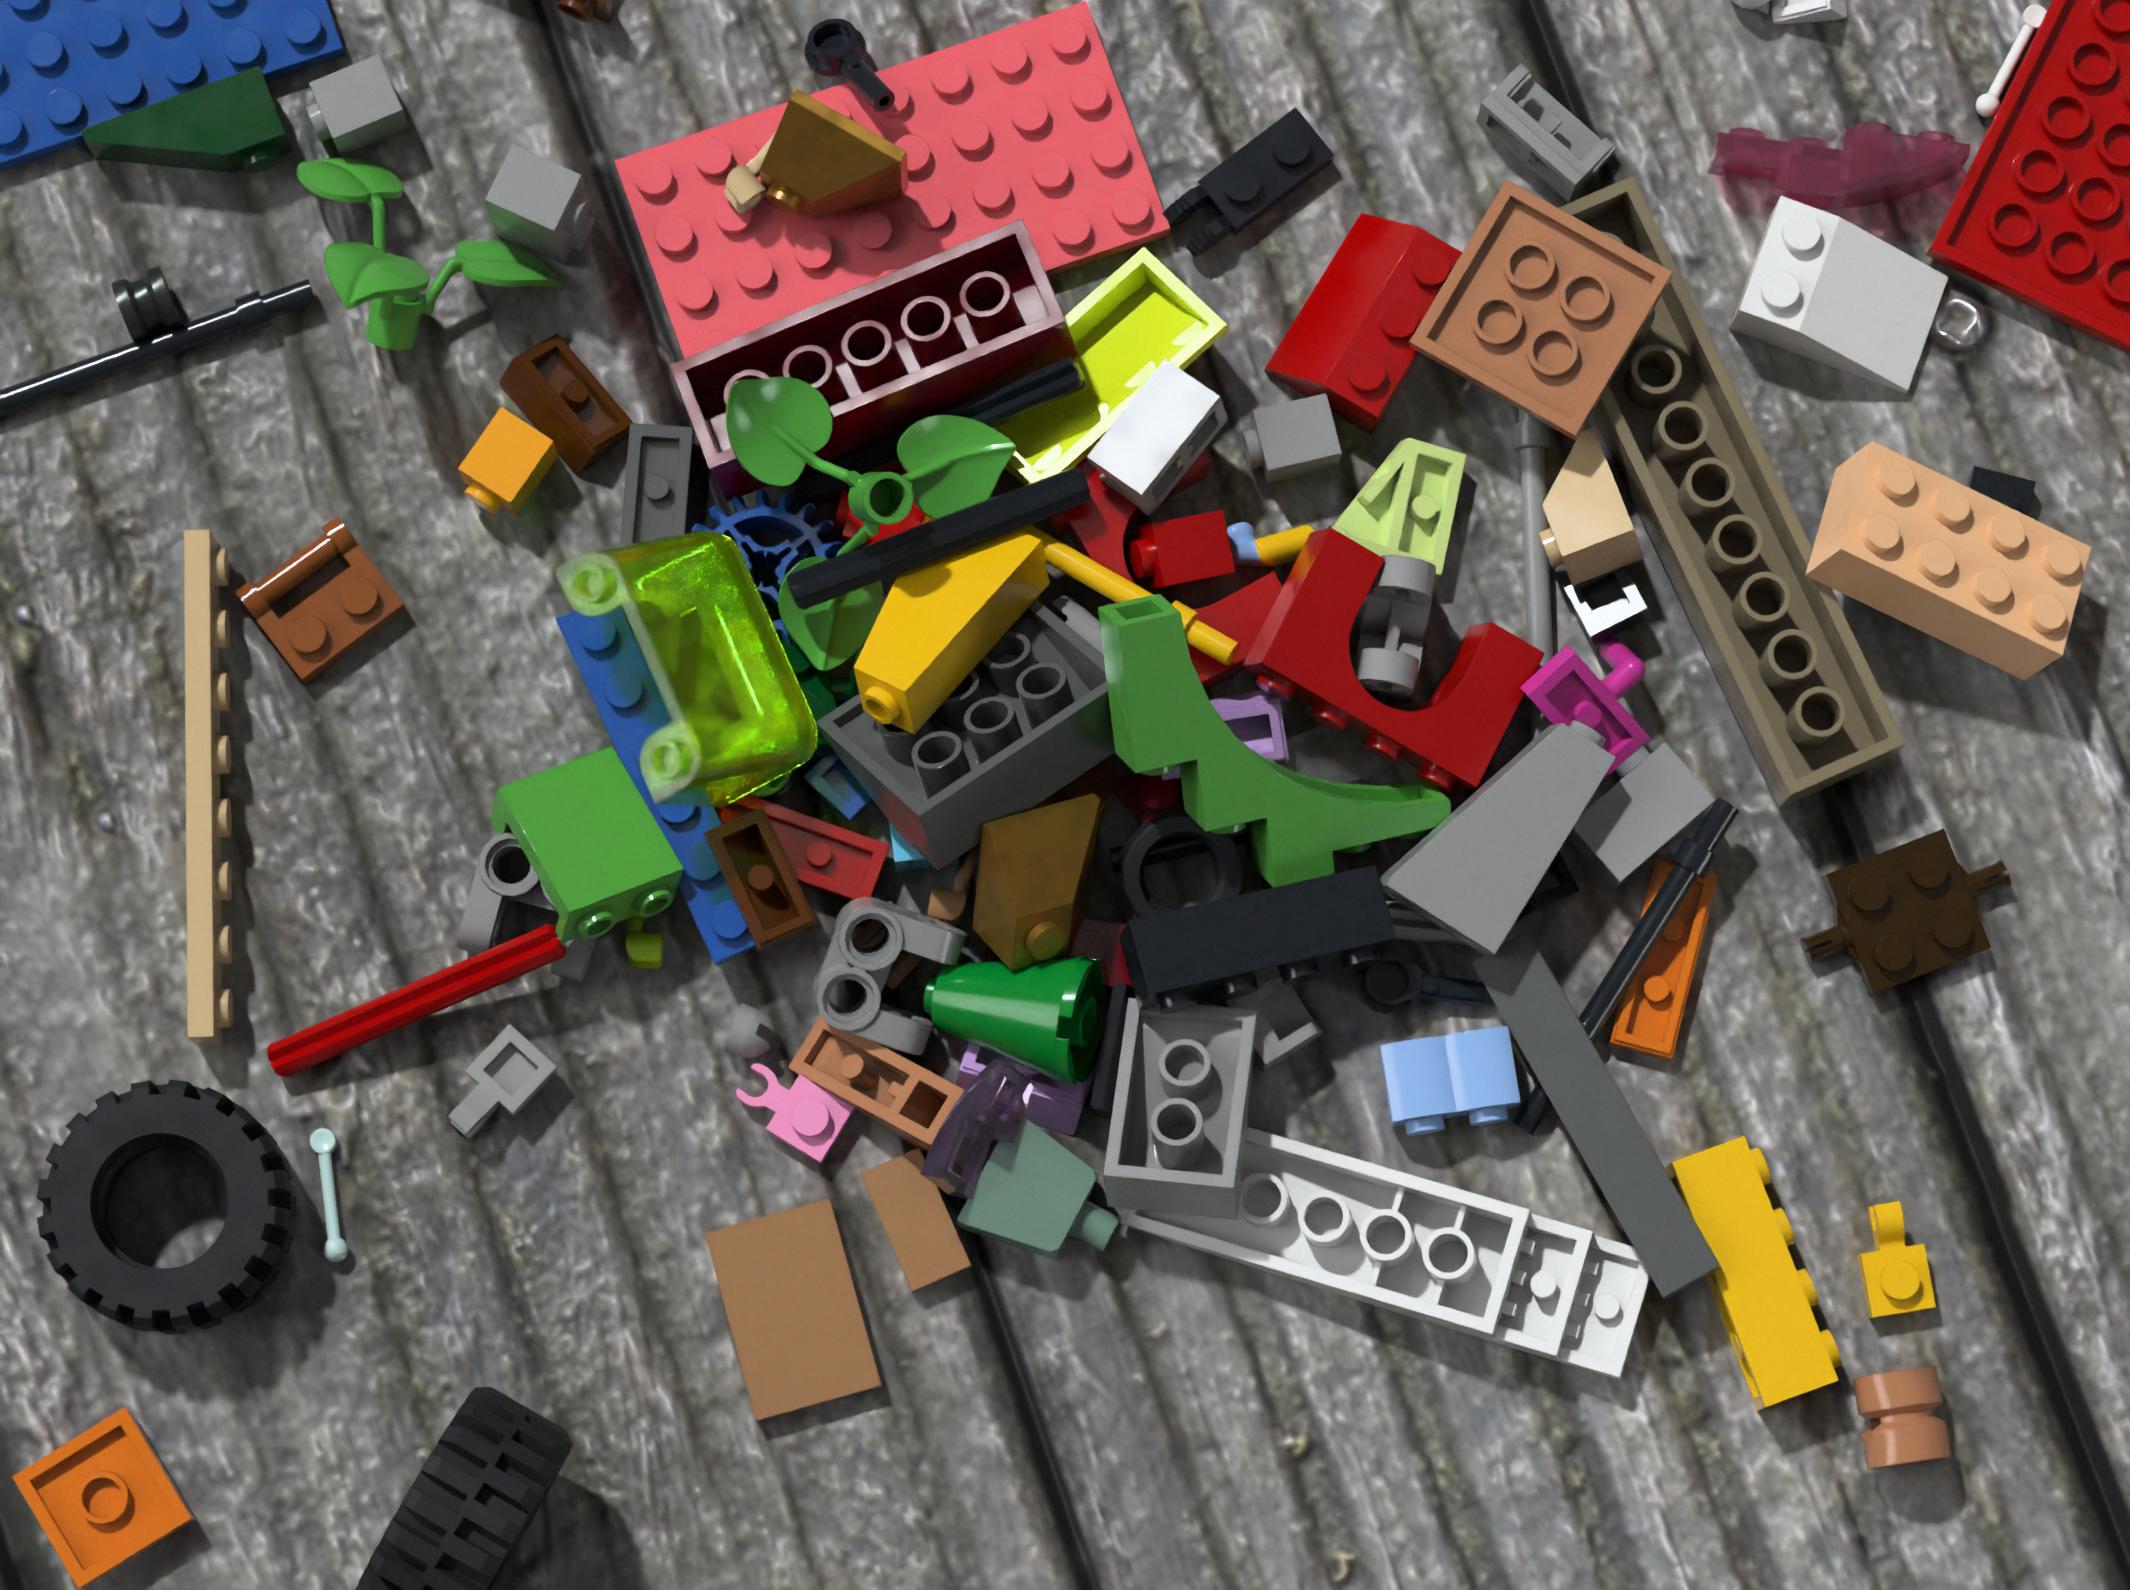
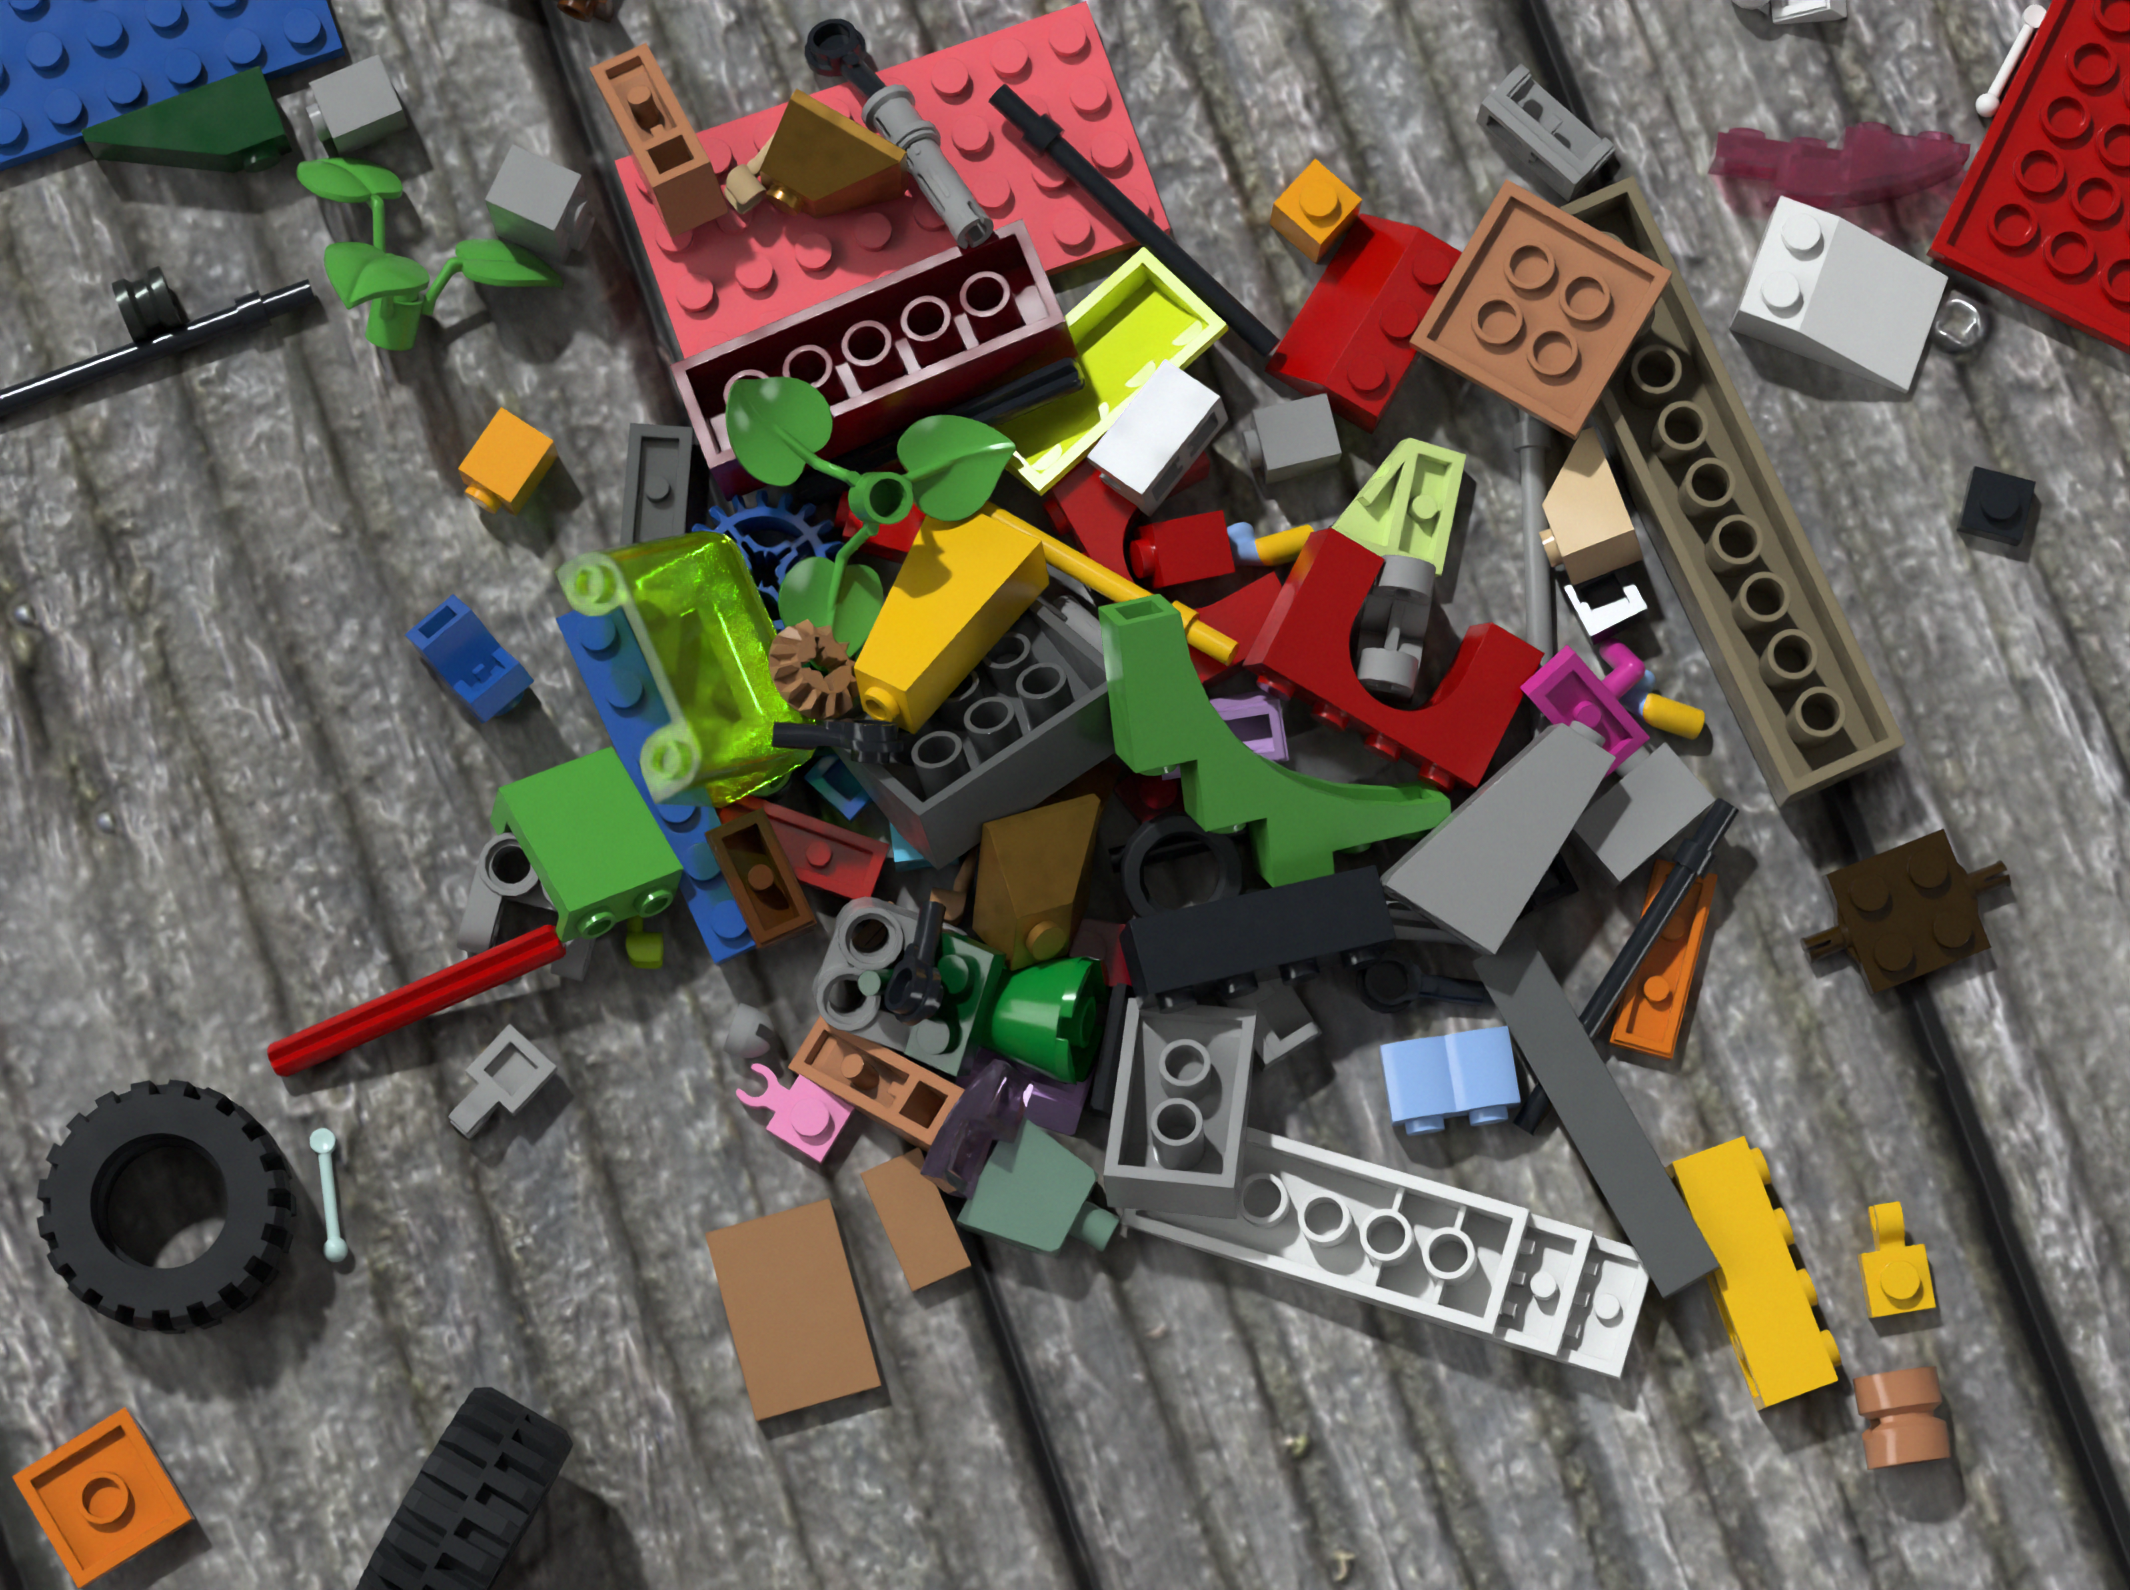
tan plate [184,529,233,1046] -> none
dark orange plate [235,516,407,684] -> none
reddish brown slope [499,333,633,474] -> none
black axle [787,467,1091,610] -> none
black hinge [1162,107,1334,258] -> none
light nougat brick [1805,441,2091,681] -> none
none -> blue brick [405,594,534,724]
none -> nougat slope [589,43,729,238]
none -> medium nougat gear [769,619,859,720]
none -> black plate [772,718,904,764]
none -> dark green plate [858,932,1007,1077]
none -> light grey pin [861,84,994,249]
none -> black plate [885,901,946,1026]
none -> black bar [988,84,1281,359]
none -> light orange brick [1270,158,1362,264]
none -> yellow arm [1618,670,1705,740]

